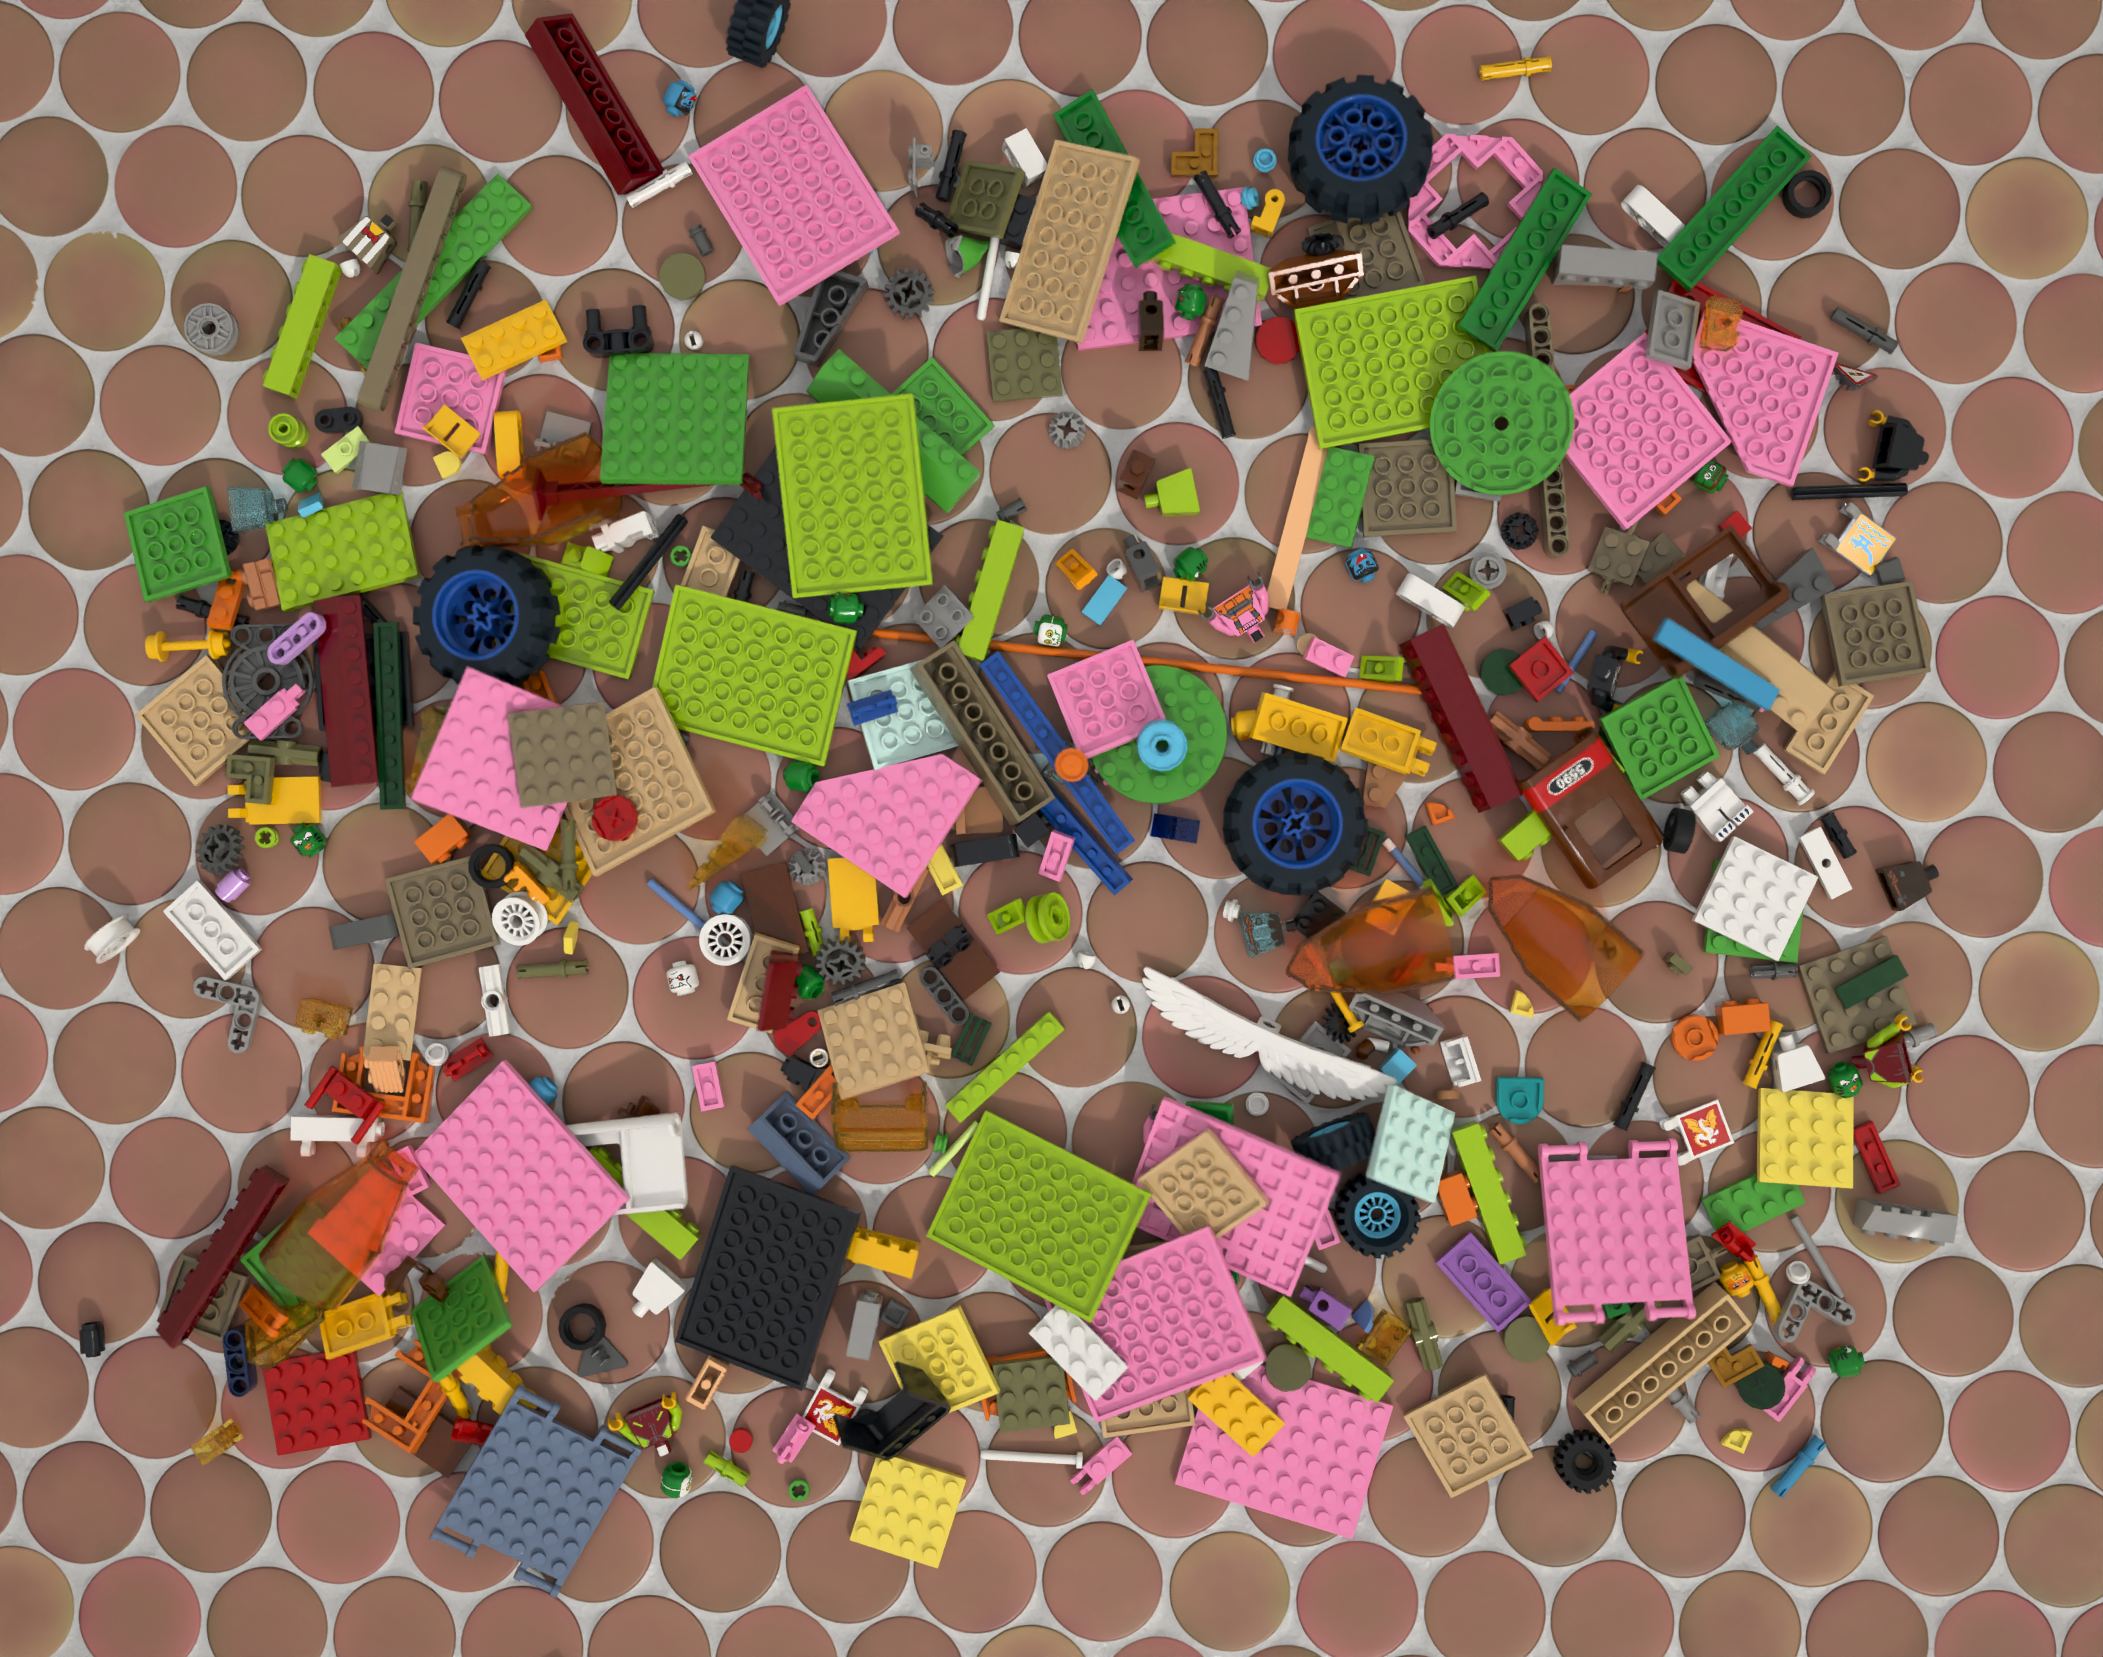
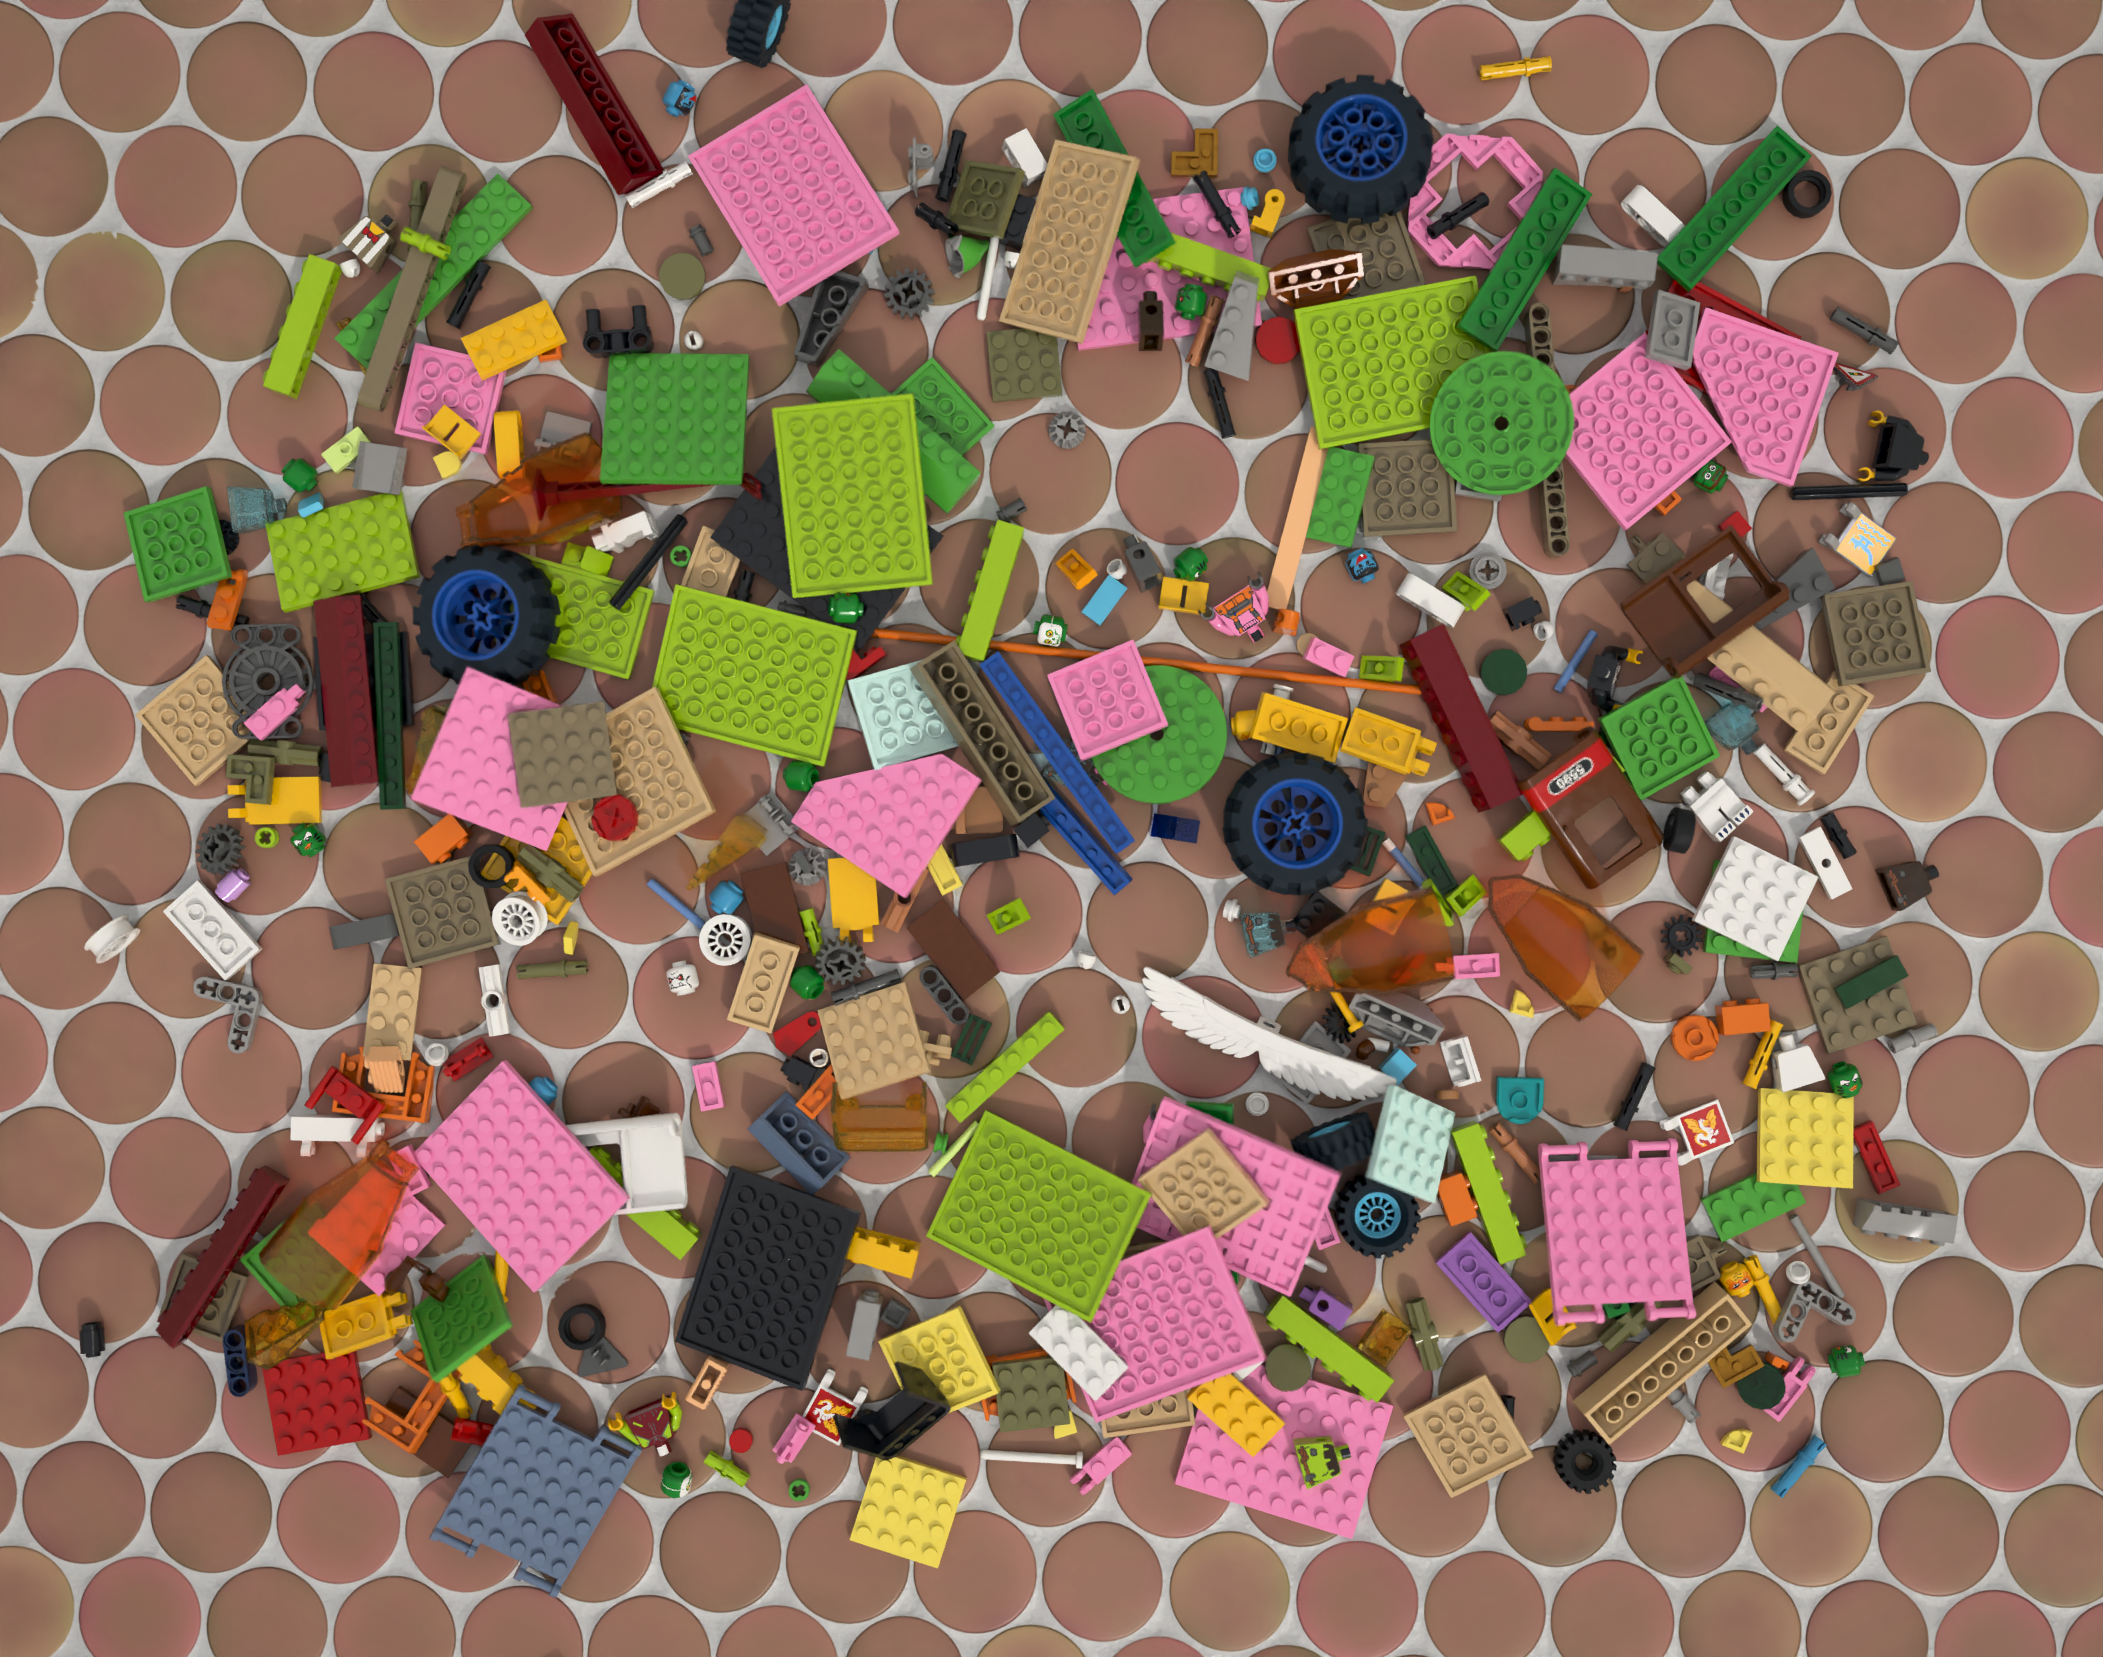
yellow piece [145,628,231,662] -> none
light grey wheel [184,303,240,356] -> none
clear yellow brick [190,1419,244,1466] -> none
orange plate [239,1284,290,1338] -> none
nougat brick [241,558,281,611] -> none
lime wheel [268,413,310,449] -> none
lavender plate [268,612,326,665] -> none
clear yellow brick [294,997,353,1039] -> none
black plate [314,407,364,434] -> none
olive pin [559,820,578,892] -> none
white torso [632,1258,689,1318] -> none
dark red slope [756,950,803,1031] -> none
blue hinge [847,690,899,726] -> none
light grey hinge [913,585,974,649] -> none
black hinge [926,924,974,969] -> none
lime wheel [1025,892,1070,944] -> none
bright pink plate [1038,830,1075,882] -> none
orange wheel [1055,748,1089,782] -> none
reddish brown torso [1116,449,1156,500] -> none
medium azure wheel [1136,718,1187,771] -> none
lime torso [1144,468,1200,516] -> none
black gear [1302,233,1340,255] -> none
medium blue tile [1351,1300,1375,1333] -> none
black gear [1501,512,1539,550] -> none
red plate [1508,636,1574,702] -> none
dark tan plate [1588,521,1651,596] -> none
dark azure tile [1652,618,1780,711] -> none
clear yellow brick [1699,296,1743,352] -> none
red hinge [1711,1221,1756,1262] -> none
torso [1852,1014,1923,1088] -> none
none -> lime pin [400,227,451,260]
none -> lime torso [1293,1436,1352,1489]
none -> black gear [1661,915,1703,957]

